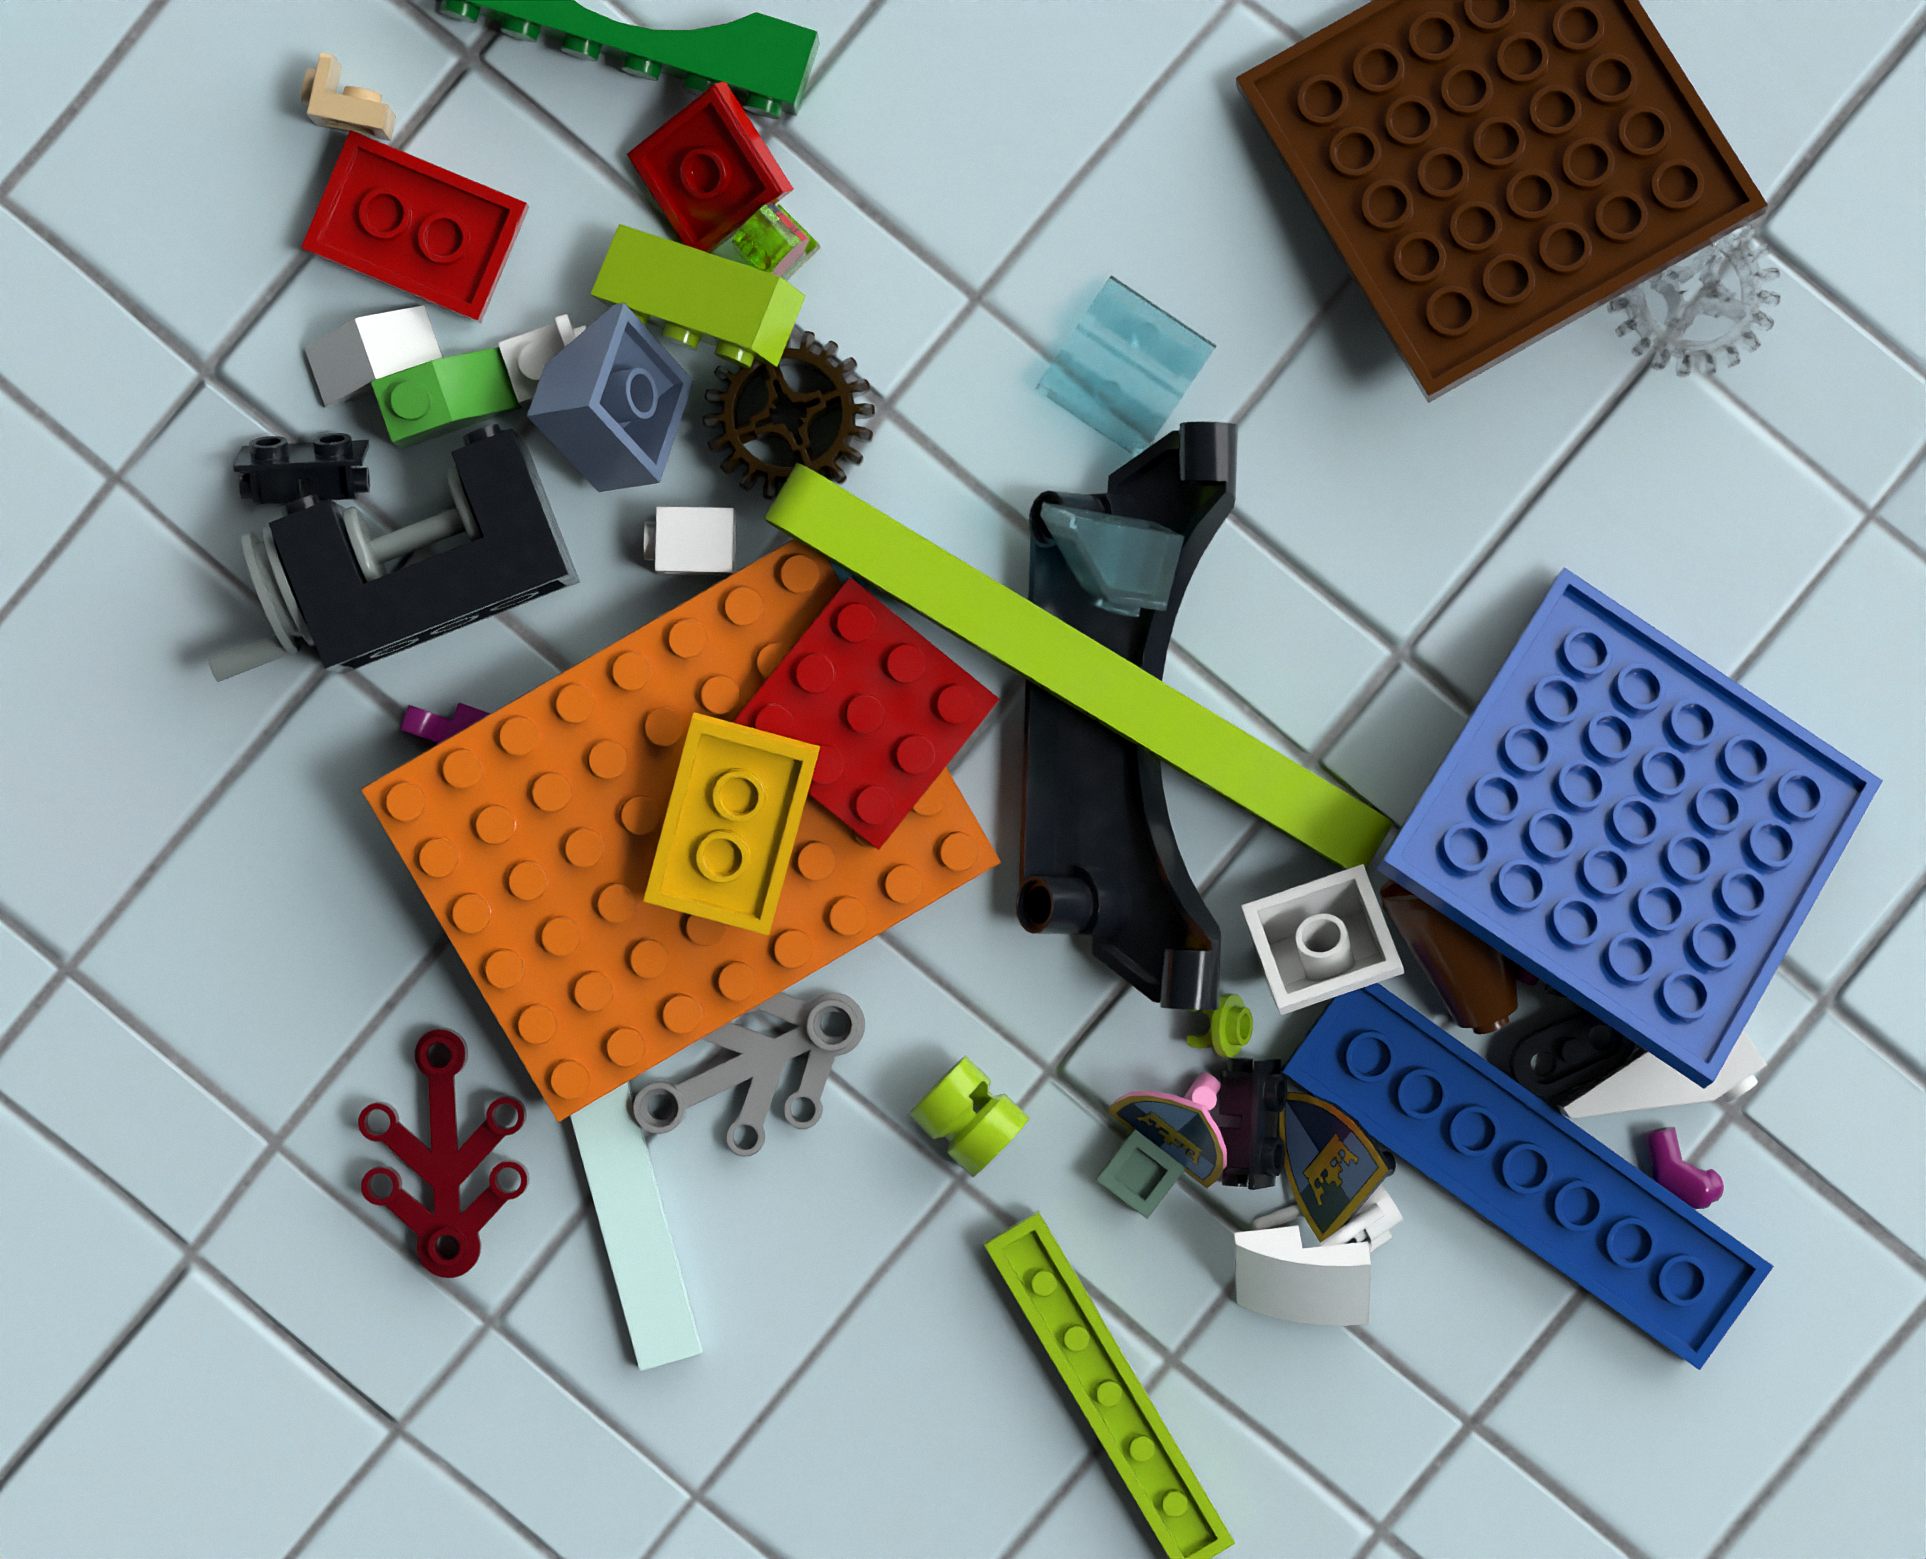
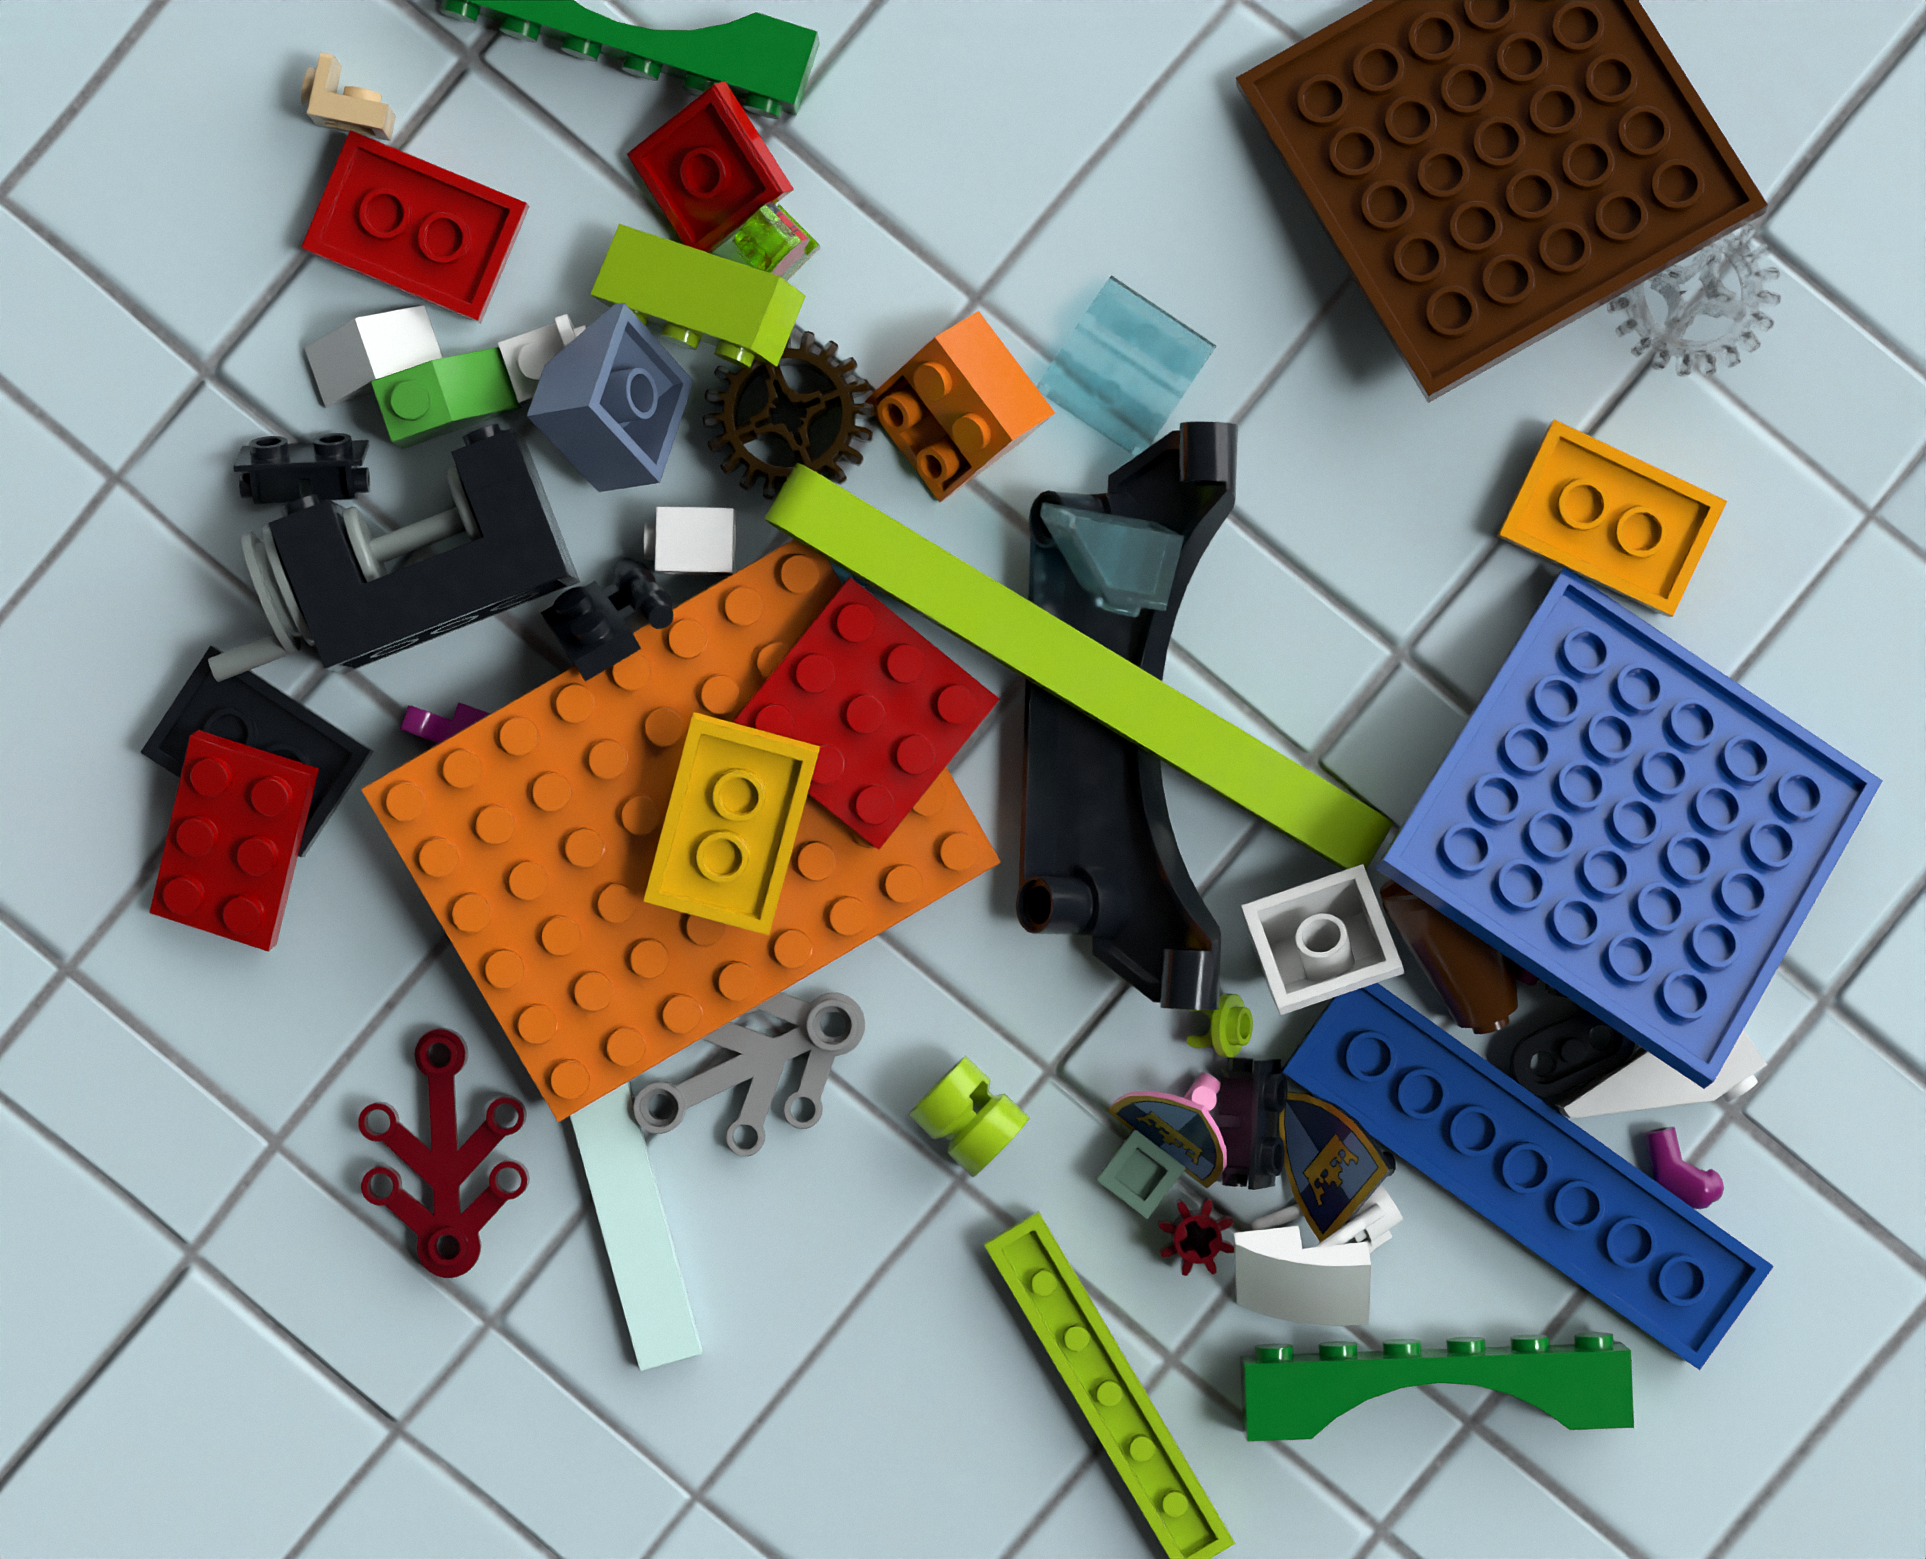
none -> black plate [140,645,374,857]
none -> red plate [149,730,319,952]
none -> black plate [540,558,674,682]
none -> orange slope [864,311,1055,502]
none -> dark red gear [1157,1197,1234,1276]
none -> green arch [1240,1332,1634,1442]
none -> light orange plate [1497,419,1727,618]

